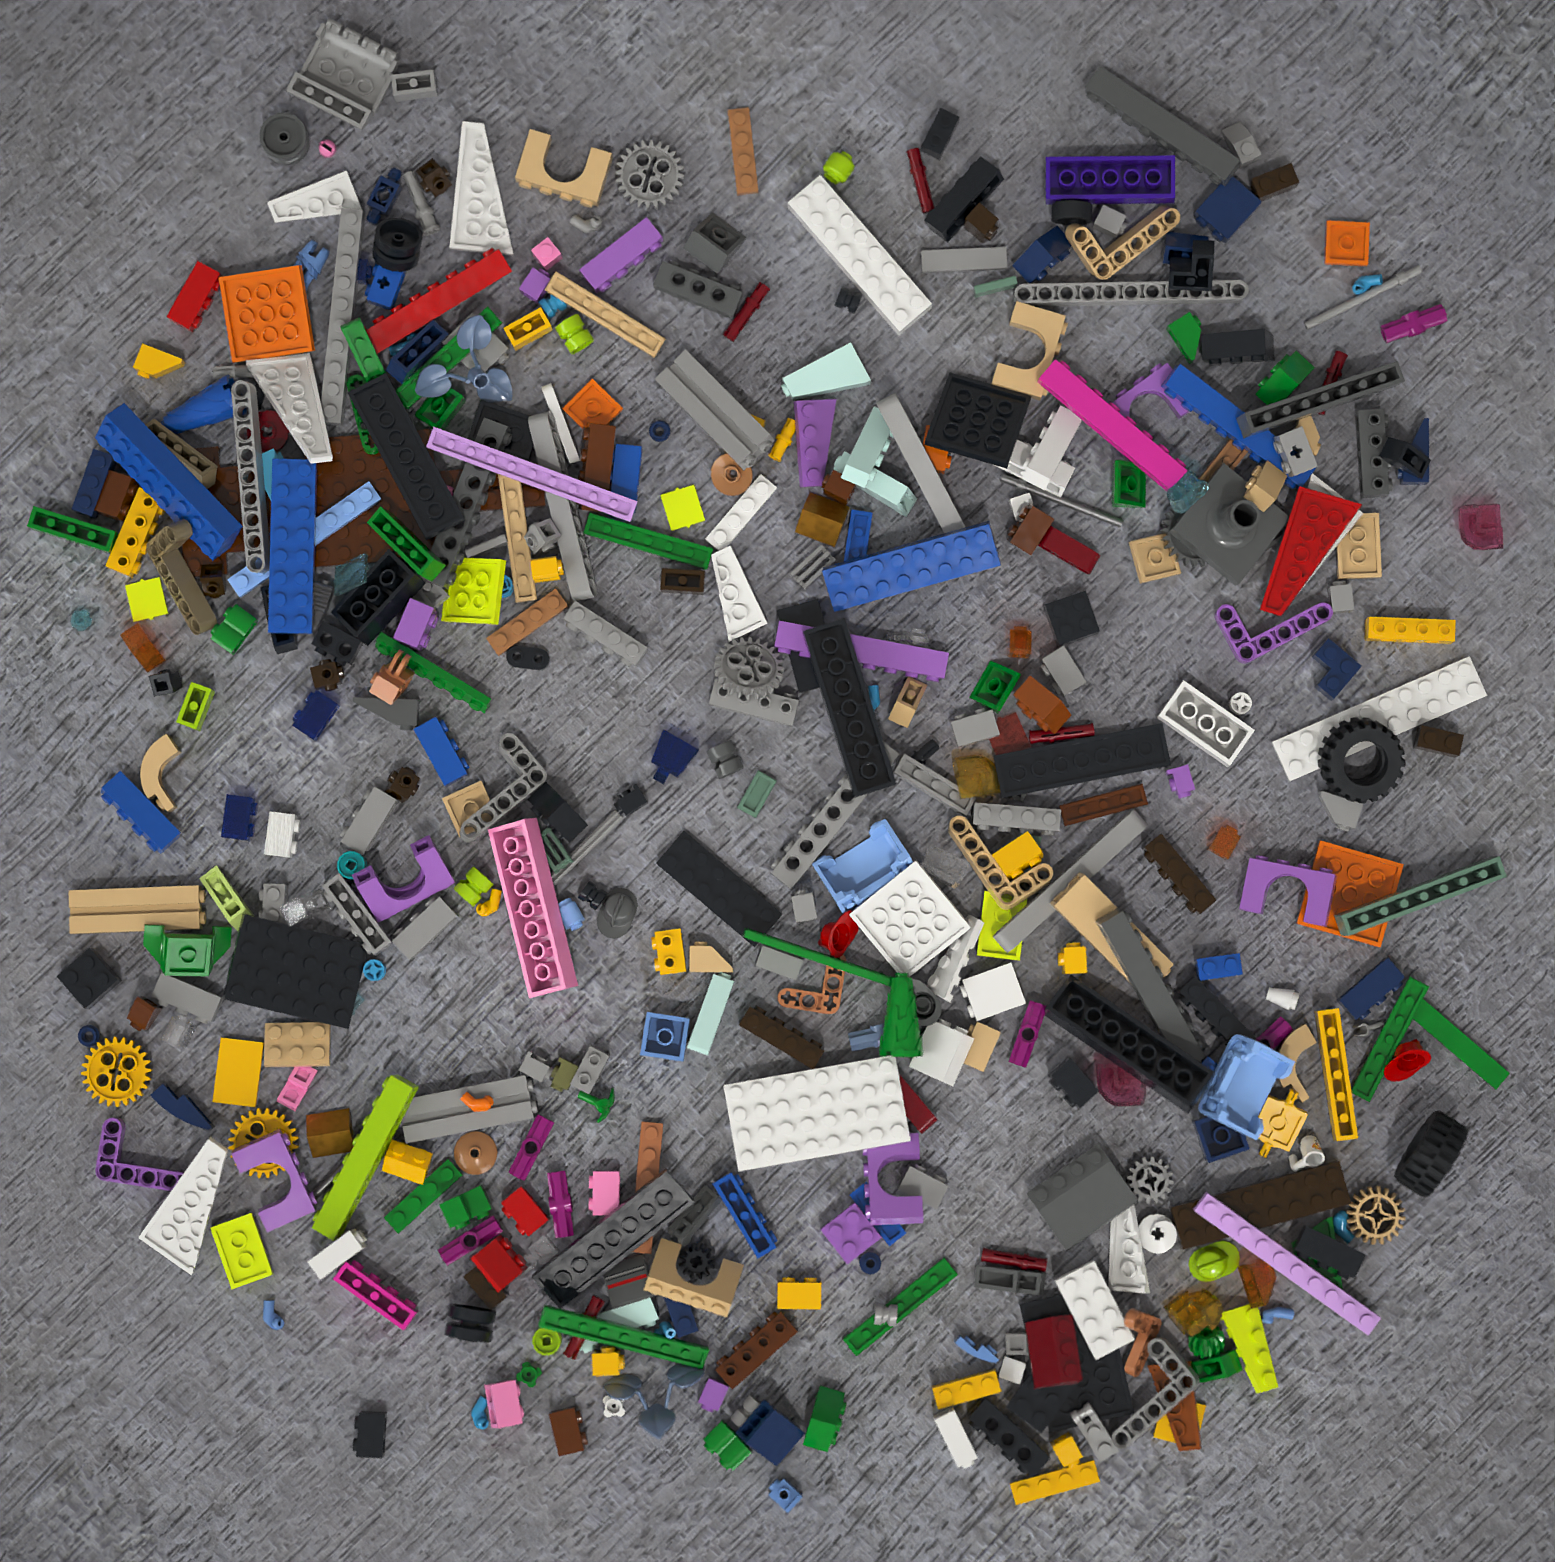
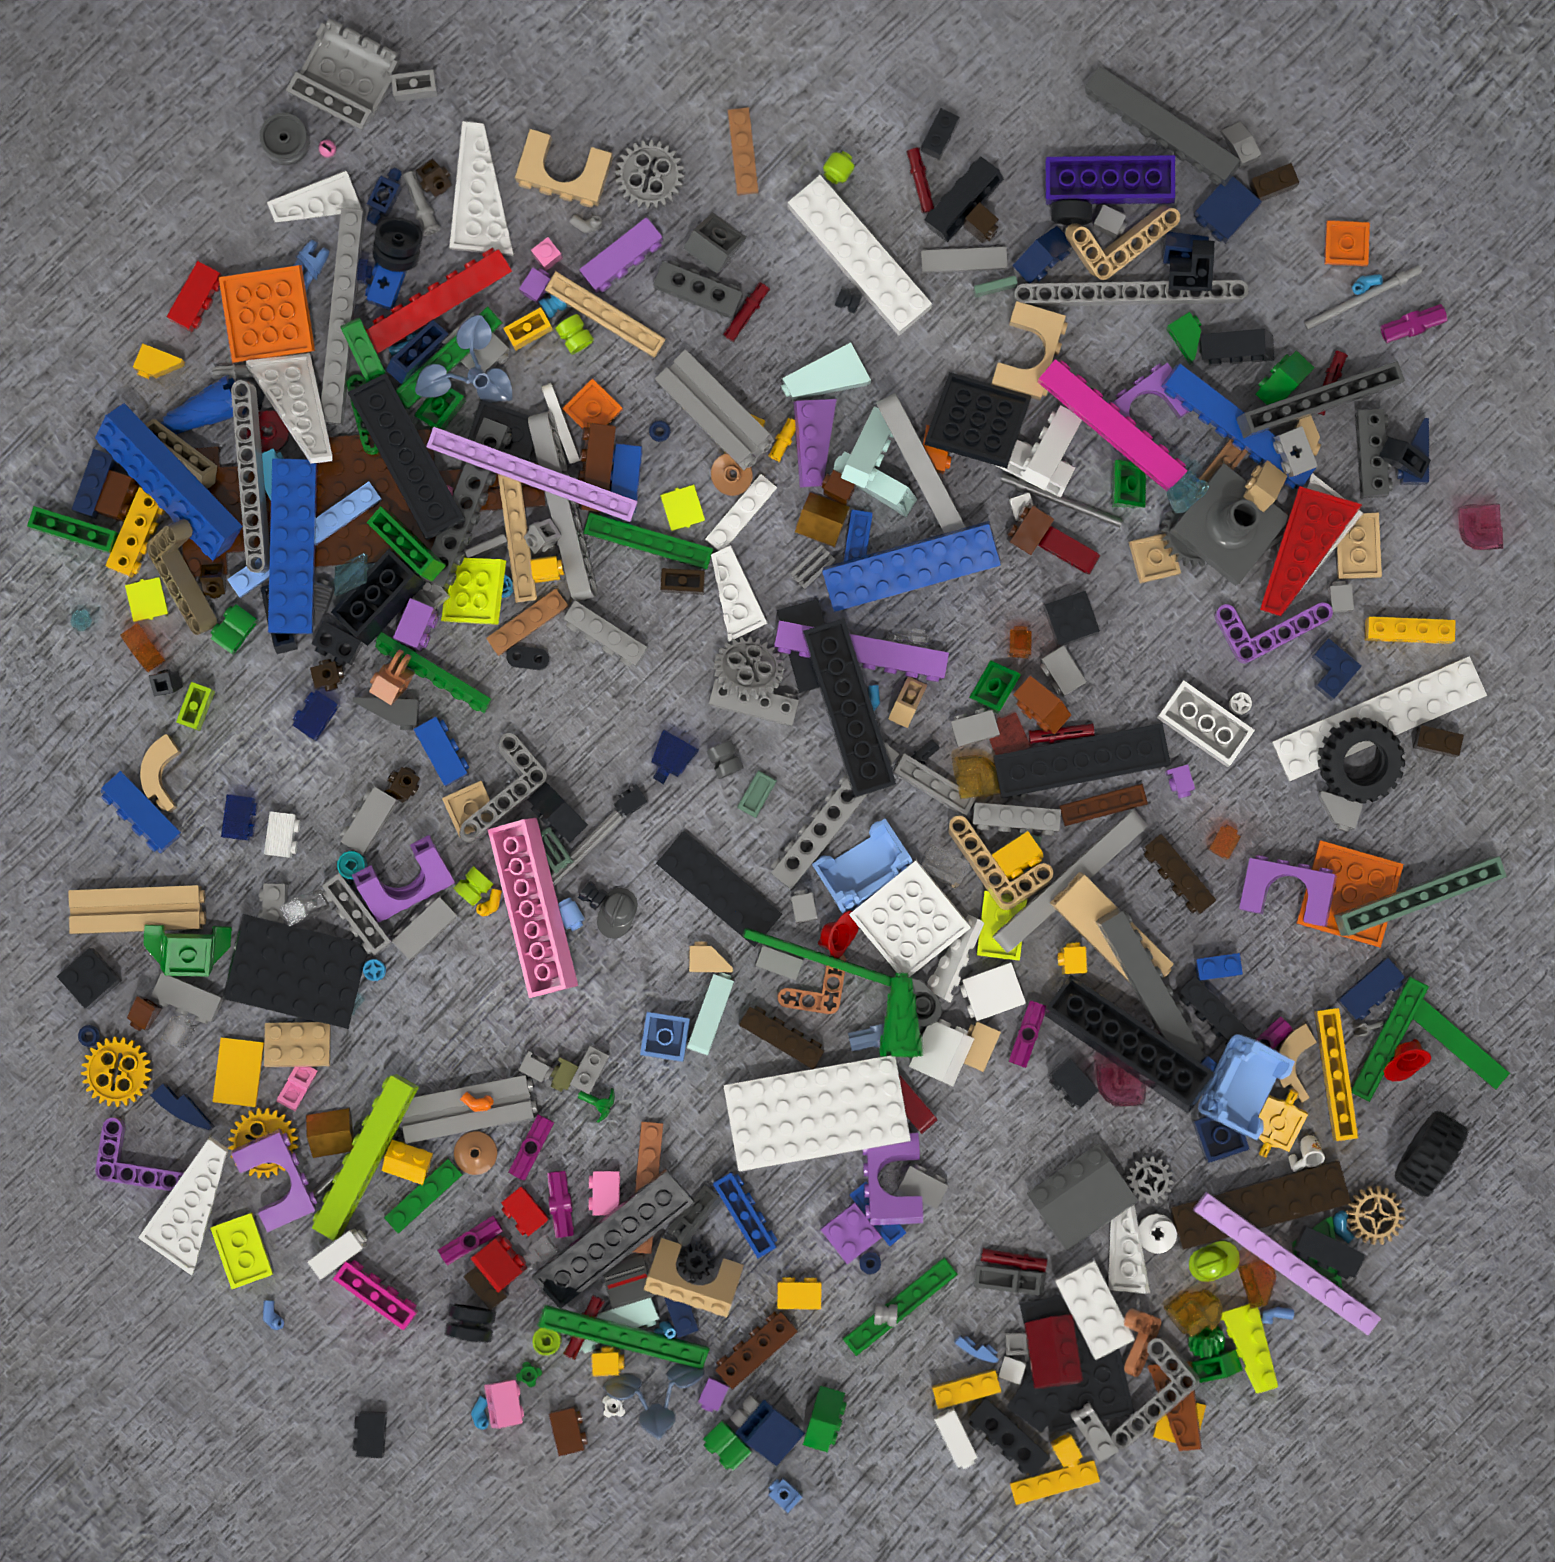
yellowish green slope [199,865,254,932] -> none
green brick [439,1185,493,1230] -> none
yellow brick [651,929,687,975] -> none
white cone [1266,987,1300,1010] -> none

